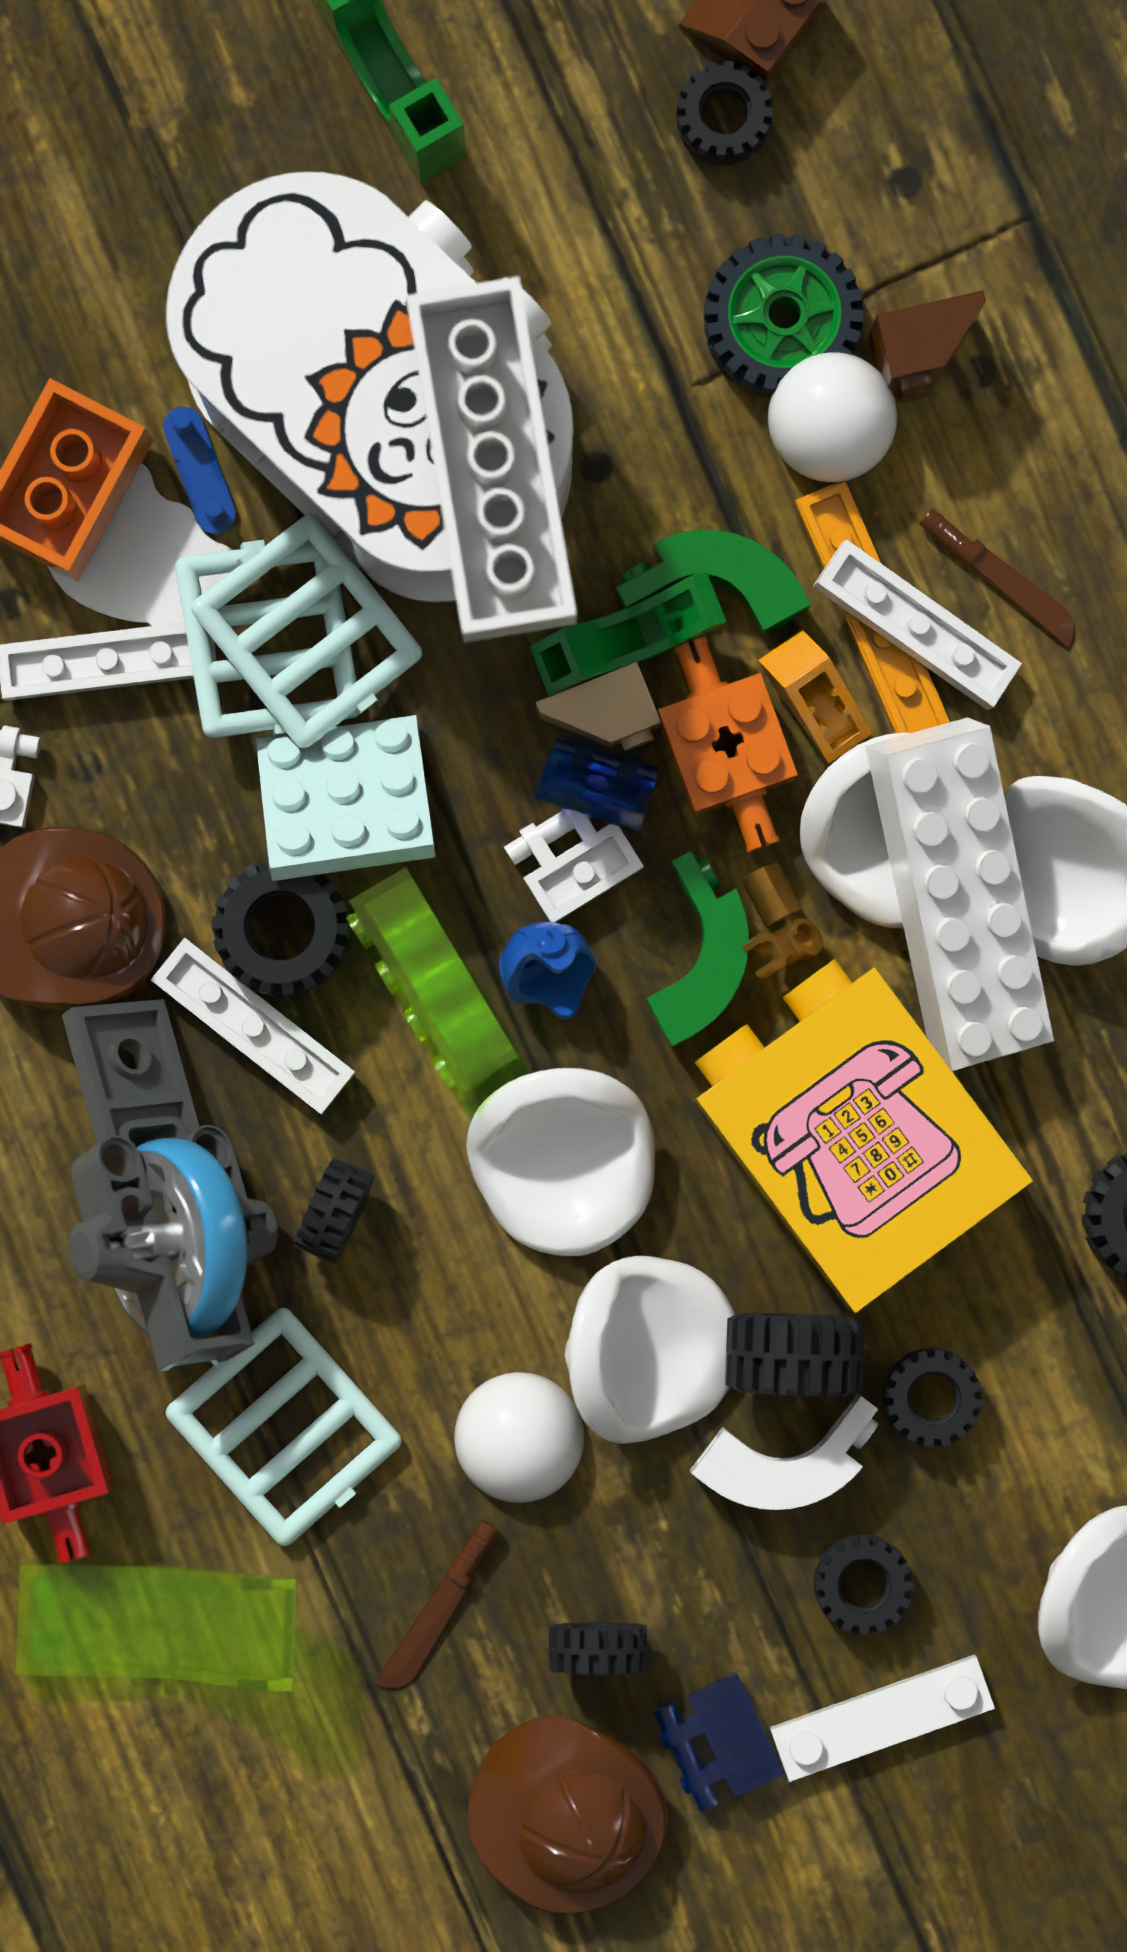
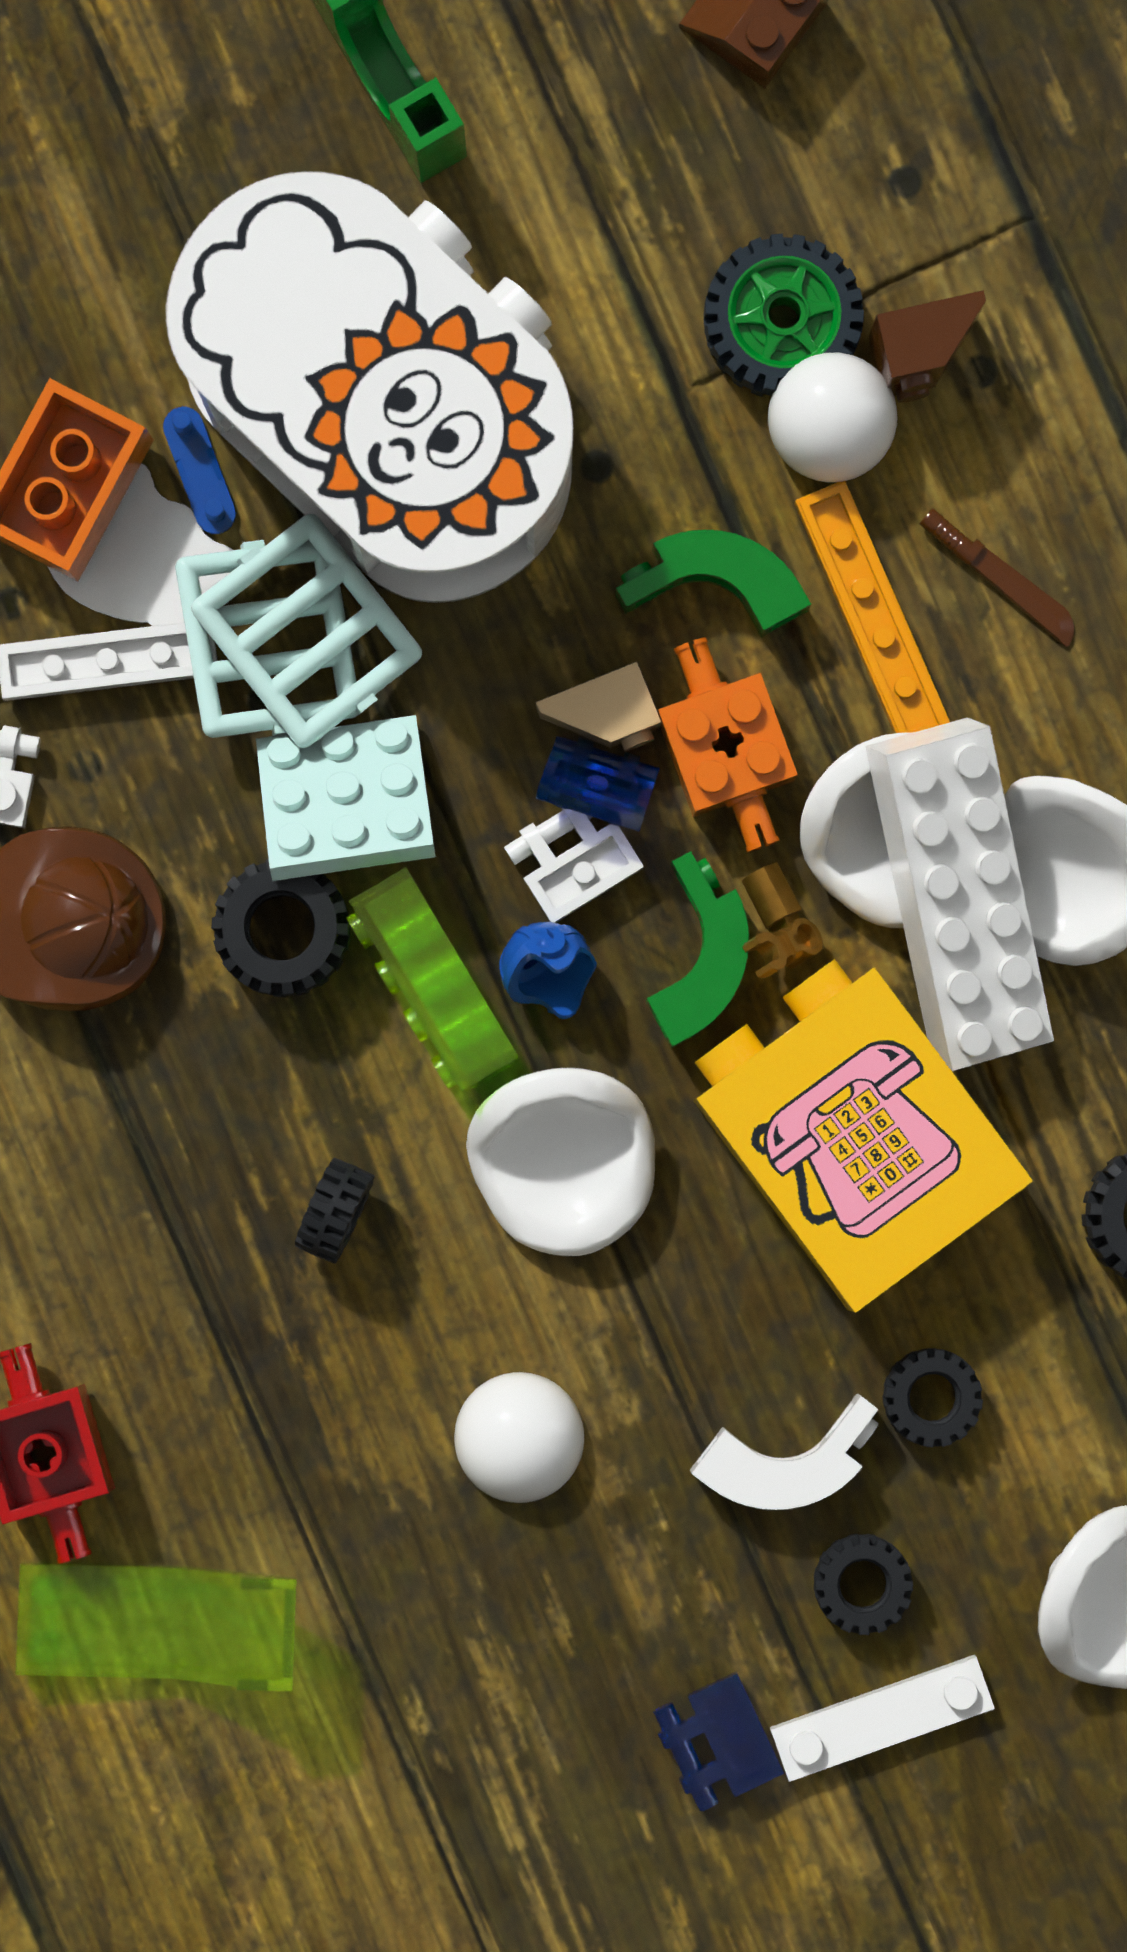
dark grey piece [62,999,278,1371] -> none
white plate [151,937,356,1115] -> none
light aqua bar [166,1308,401,1546] -> none
reddish brown piece [375,1520,500,1688] -> none
white brick [406,277,576,643] -> none
reddish brown piece [468,1716,668,1914] -> none
green arch [529,571,726,697] -> none
black tyre [548,1622,647,1675] -> none
white piece [564,1256,735,1444] -> none
black tyre [676,61,773,166] -> none
black tyre [725,1313,865,1397] -> none
light orange arch [758,630,872,764] -> none
white plate [812,539,1022,710] -> none

